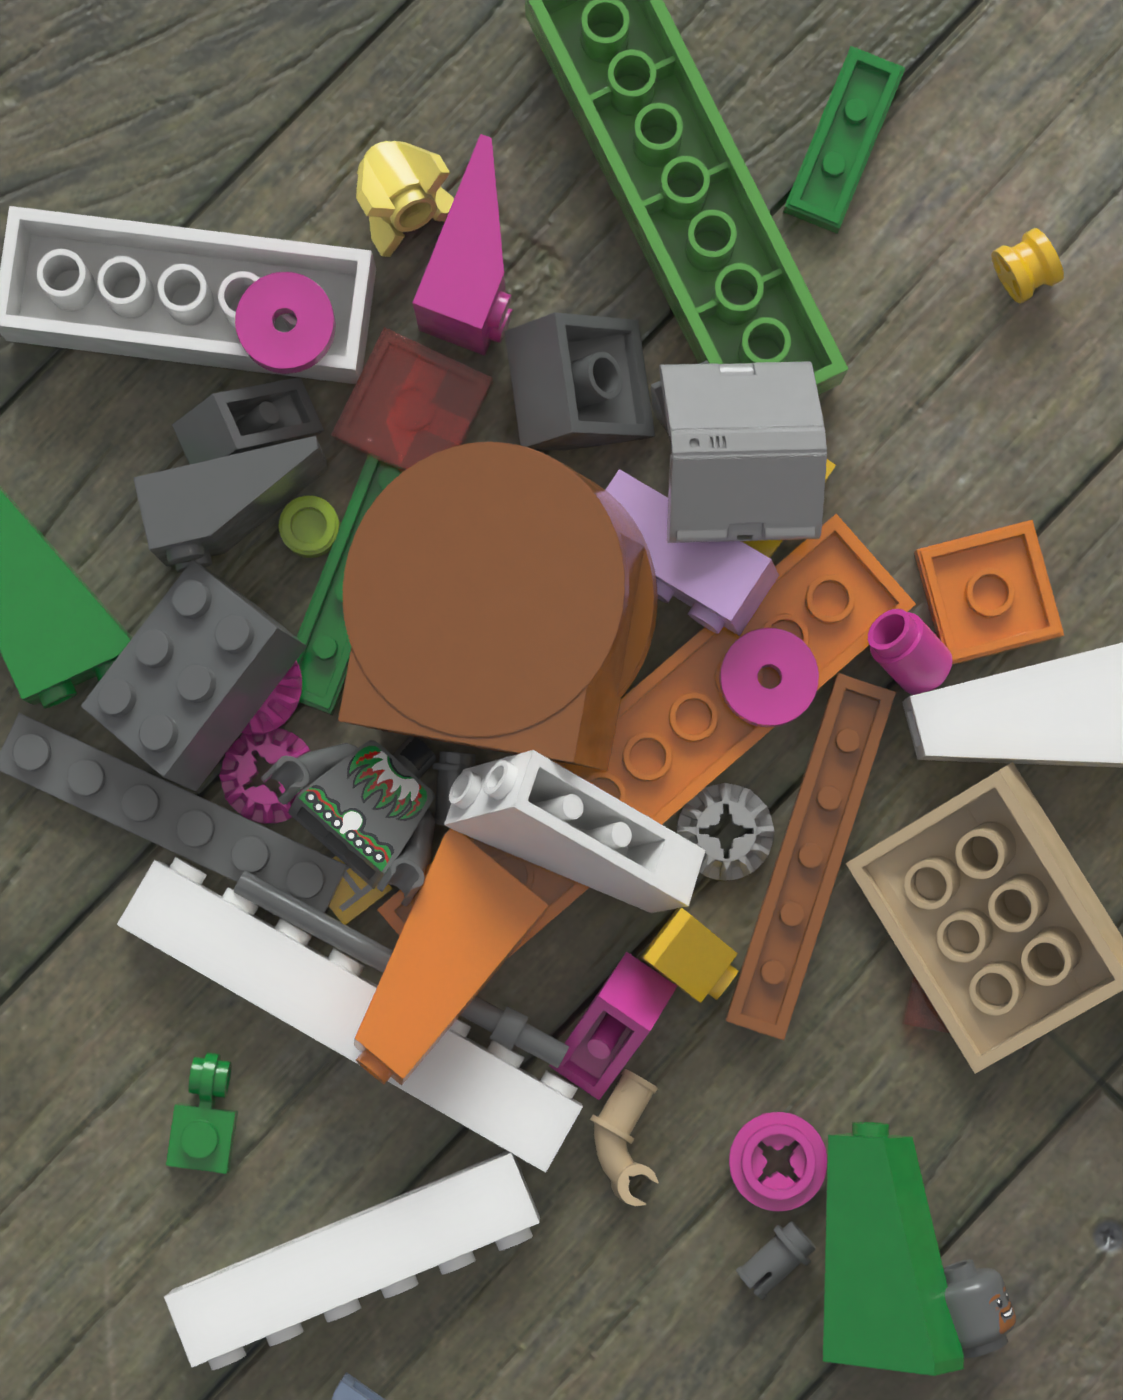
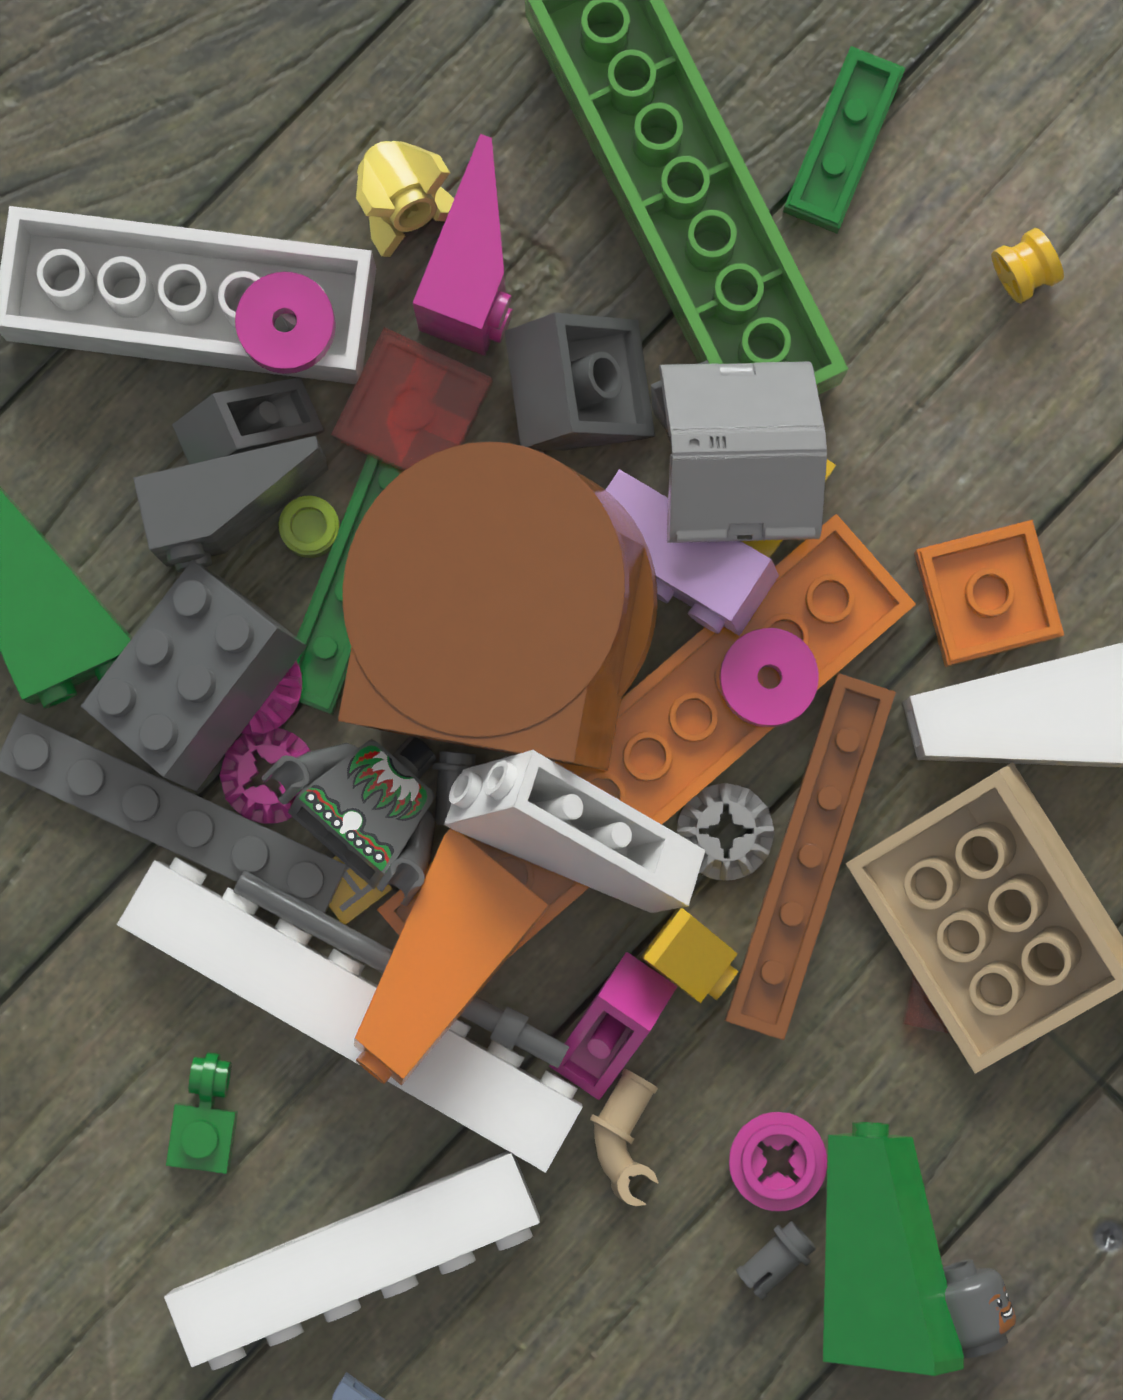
dark pink brick [868,609,953,695] -> none

